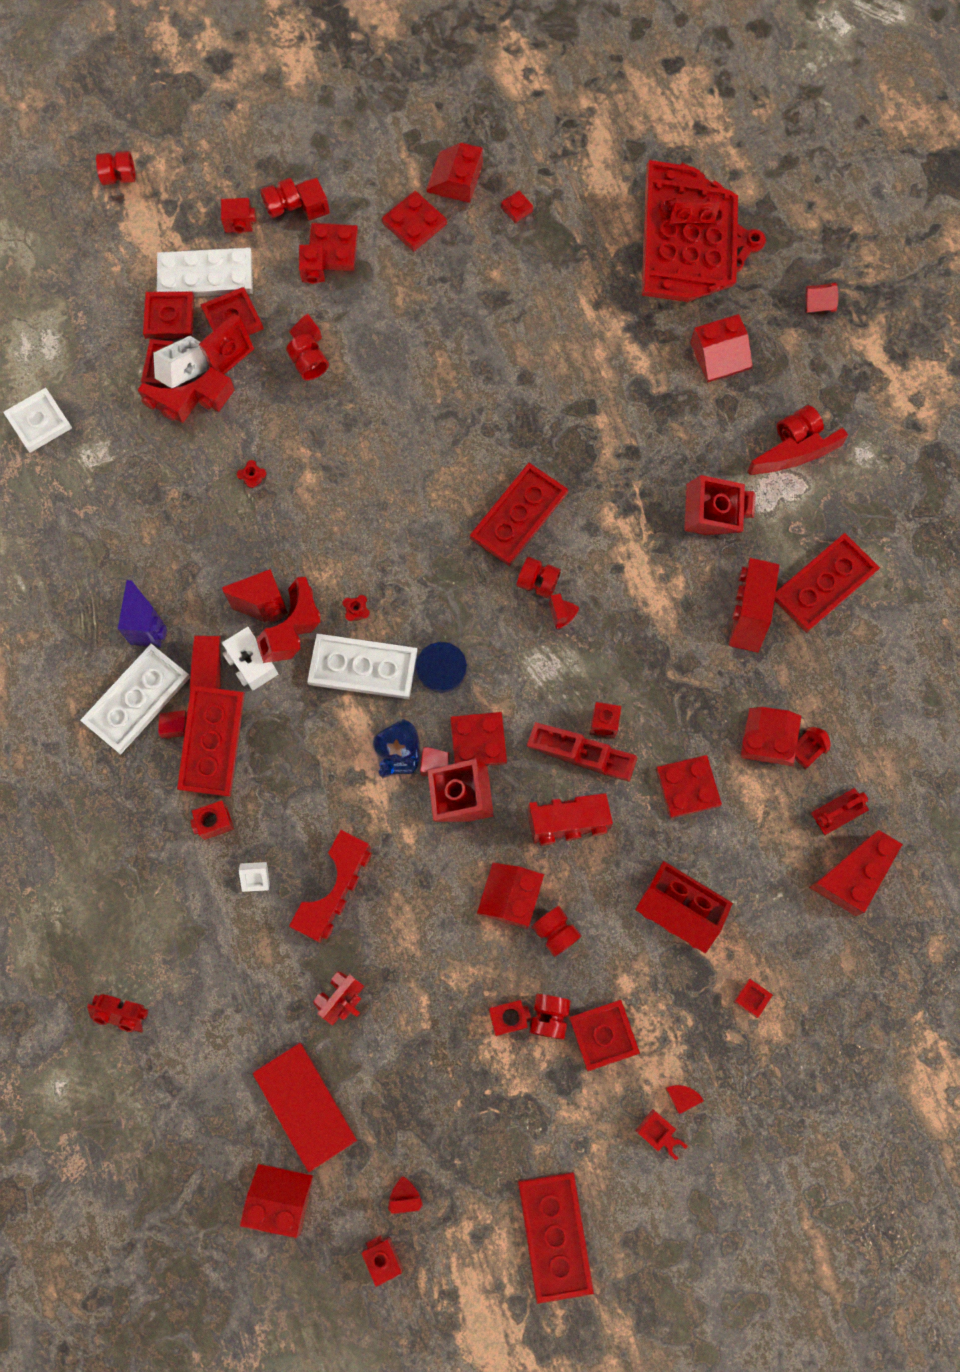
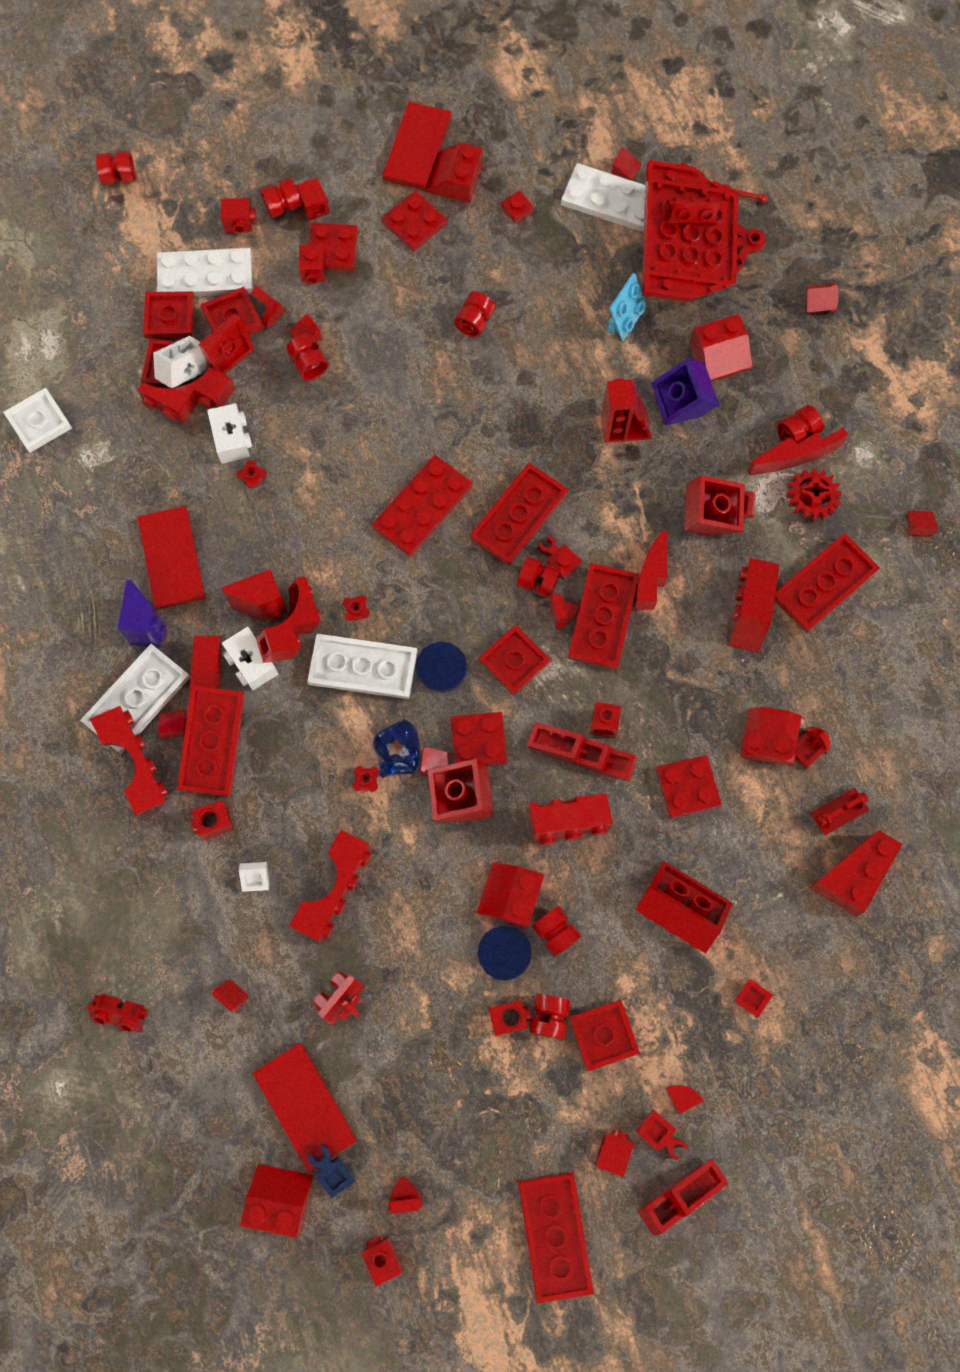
none -> red arch [90,706,168,816]
none -> red tile [137,506,206,610]
none -> white brick [207,403,252,464]
none -> red slope [212,980,249,1012]
none -> red tile [251,285,287,328]
none -> dark blue plate [308,1143,355,1199]
none -> red plate [352,766,379,792]
none -> red plate [372,455,473,557]
none -> red tile [382,101,452,190]
none -> red wheel [453,291,496,338]
none -> clear blue tile [478,925,532,981]
none -> red plate [479,624,551,696]
none -> red plate [537,535,582,580]
none -> white plate [561,163,646,233]
none -> red plate [567,563,639,670]
none -> red brick [594,1129,634,1177]
none -> red wedge [601,378,652,443]
none -> medium azure hinge [606,272,646,341]
none -> red slope [611,147,642,181]
none -> red slope [634,531,667,610]
none -> red slope [637,1158,729,1236]
none -> dark purple slope [651,358,719,425]
none -> red hinge [722,184,767,203]
none -> red gear [786,468,842,522]
none -> red slope [907,511,938,536]

